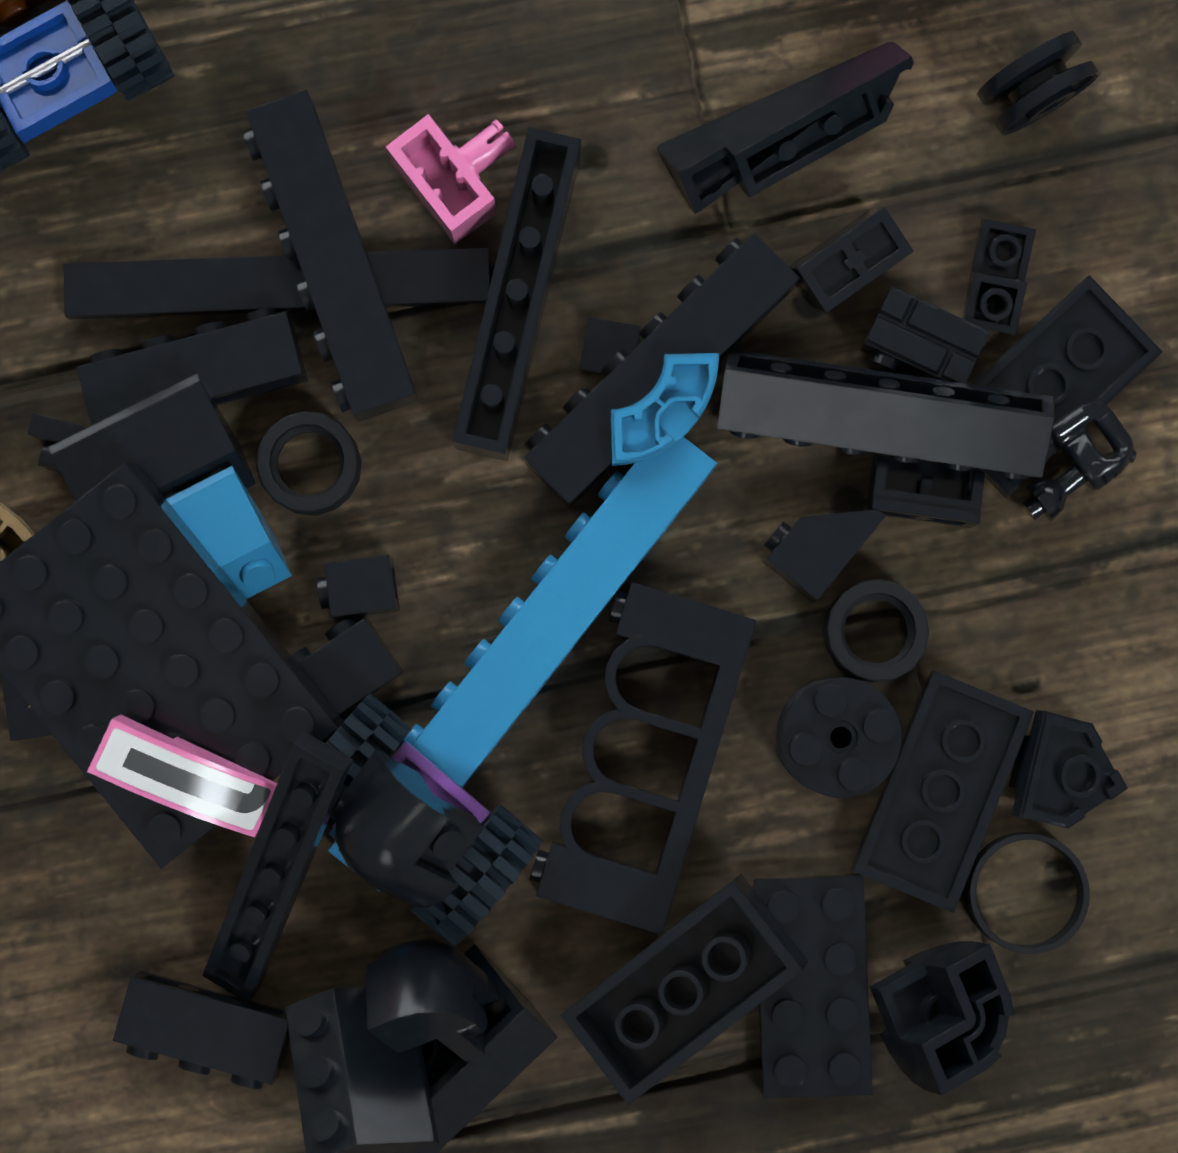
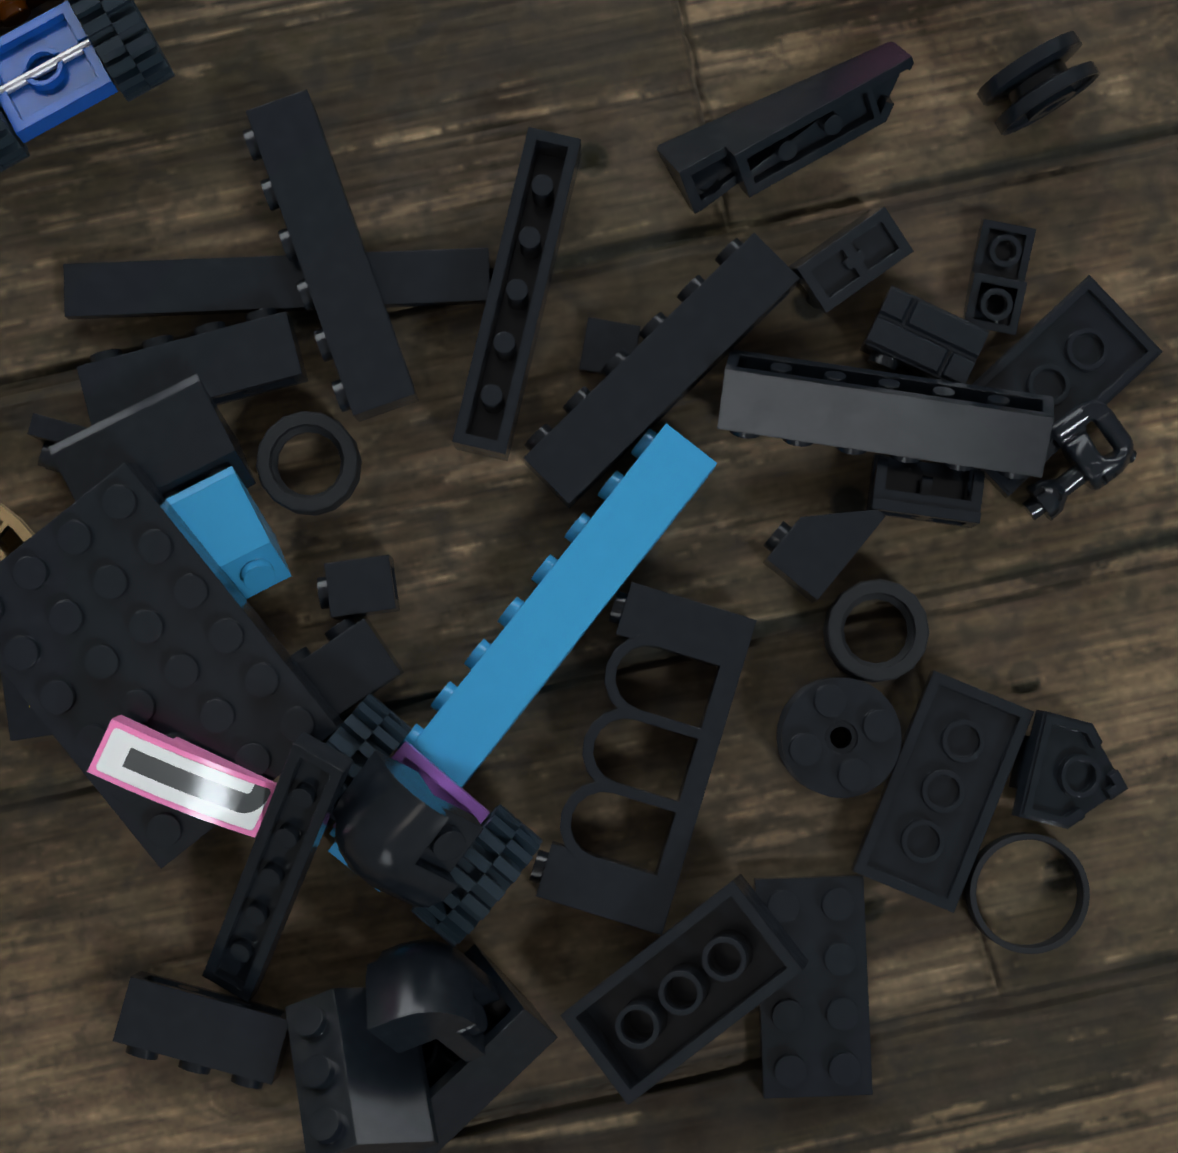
bright pink brick [386,114,516,245] -> none
dark azure tile [611,353,719,466] -> none
black brick [869,941,1015,1095] -> none

